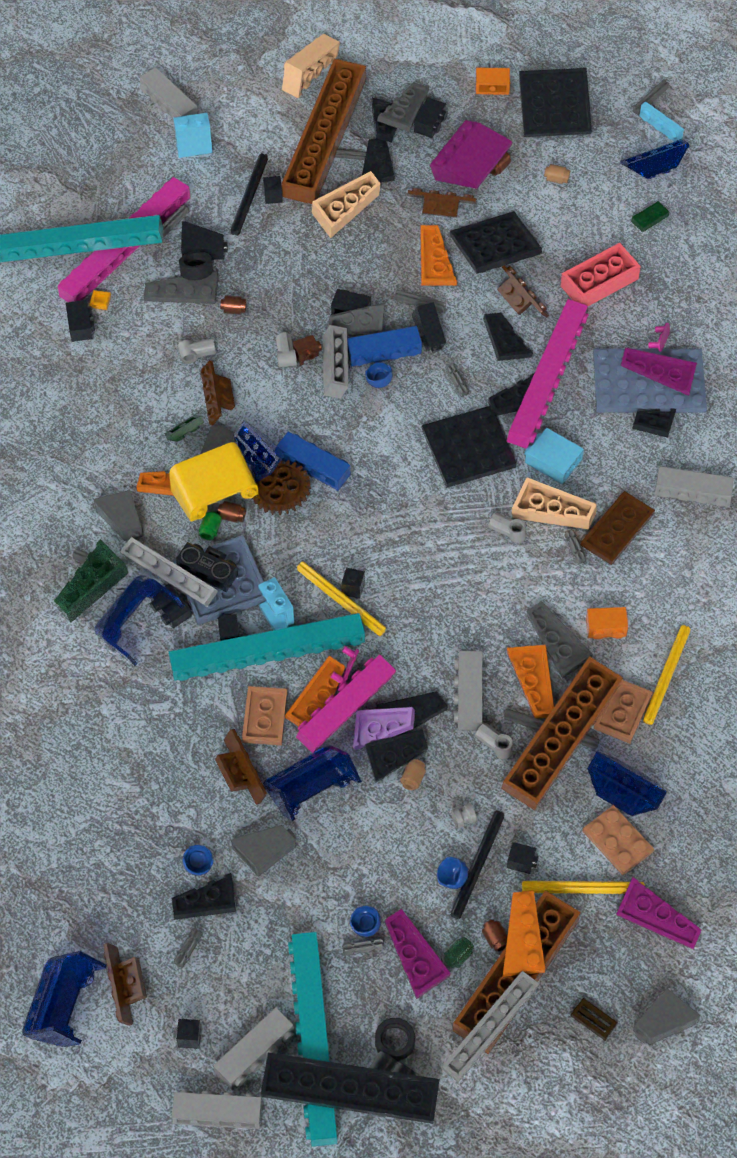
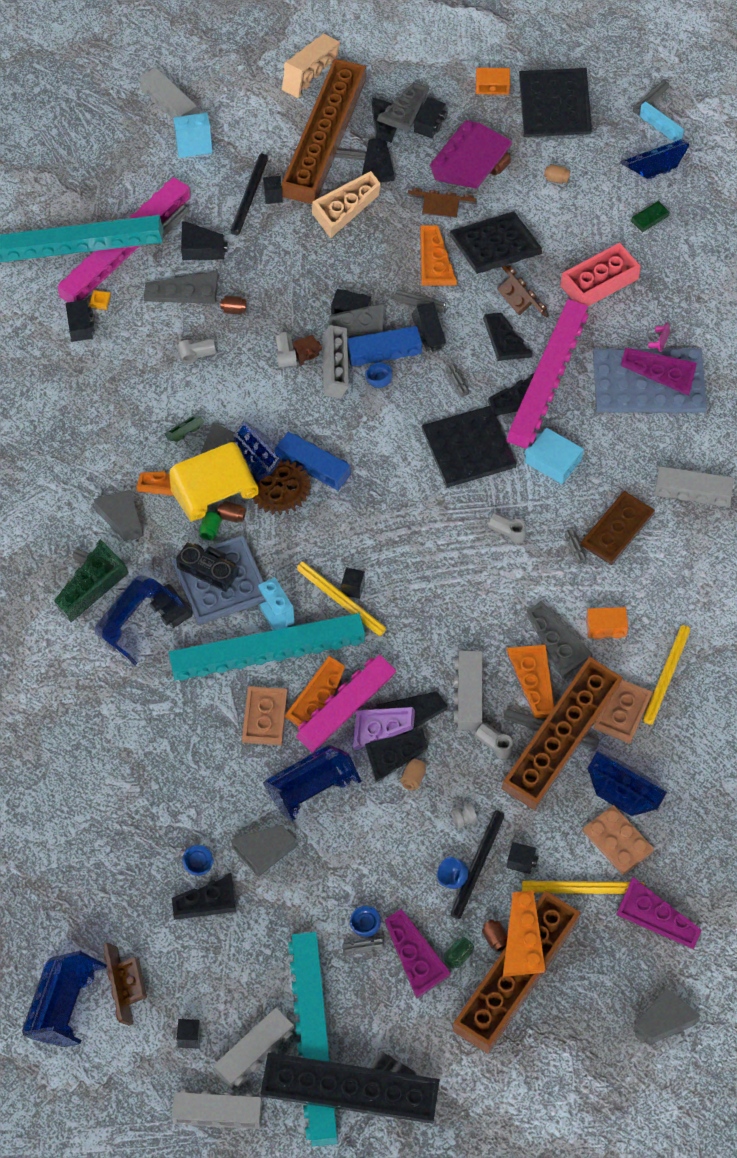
light grey plate [120,537,218,607] -> none
dark grey axle [174,928,202,968] -> none
black tyre [179,251,213,280] -> none
reddish brown bracket [200,360,235,425] -> none
reddish brown bracket [215,729,267,805] -> none
black brick [217,614,240,641] -> none
dark pink piece [331,646,359,688] -> none
black tyre [375,1018,415,1061] -> none
light grey plate [441,971,539,1083] -> none
light nougat wedge [512,478,597,529] -> none
dark brown tile [570,998,618,1041] -> none
black wing [632,408,676,438] -> none

